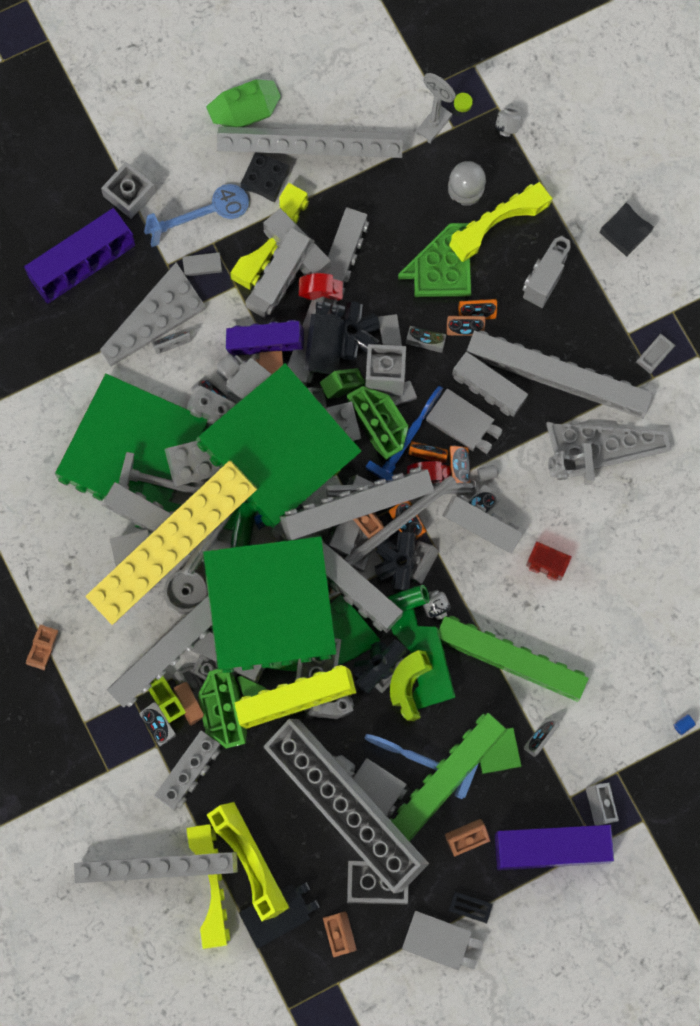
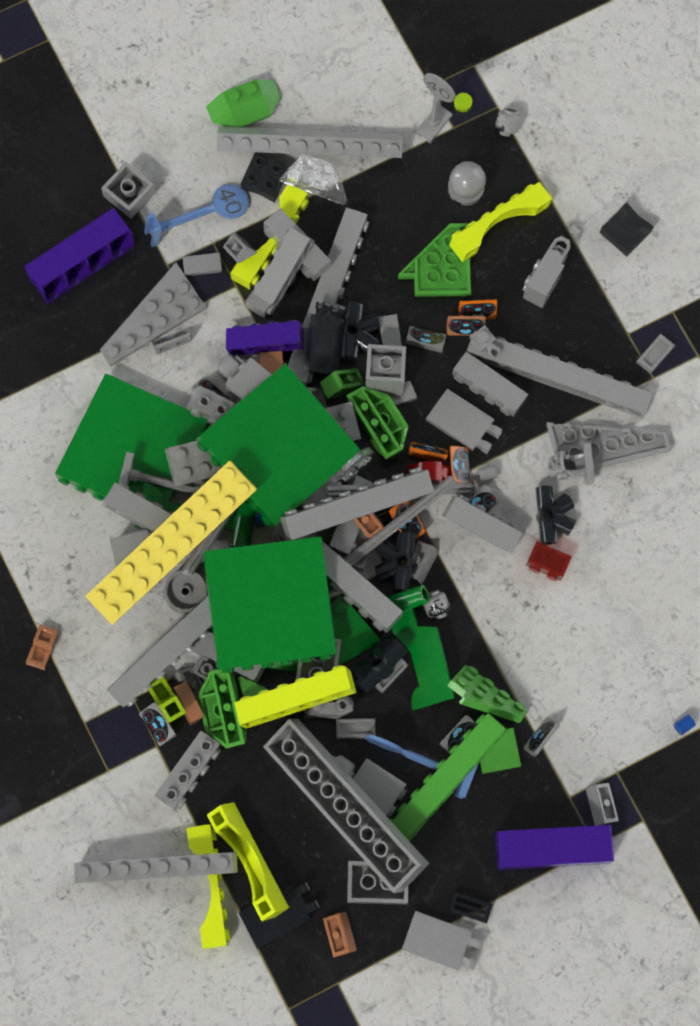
red brick [299,273,343,301] -> none
blue piece [366,386,443,481] -> none
lime arch [390,650,433,721] -> none
bright green brick [438,616,589,702] -> none
nougat slope [445,819,490,857] -> none
none -> light grey slope [223,232,257,263]
none -> clear wing [279,153,347,205]
none -> clear wing [329,447,374,485]
none -> light grey tile [336,718,376,740]
none -> slope [440,714,477,755]
none -> bright green wing [447,665,528,723]
none -> light grey plate [470,325,501,360]
none -> black piece [535,485,576,545]

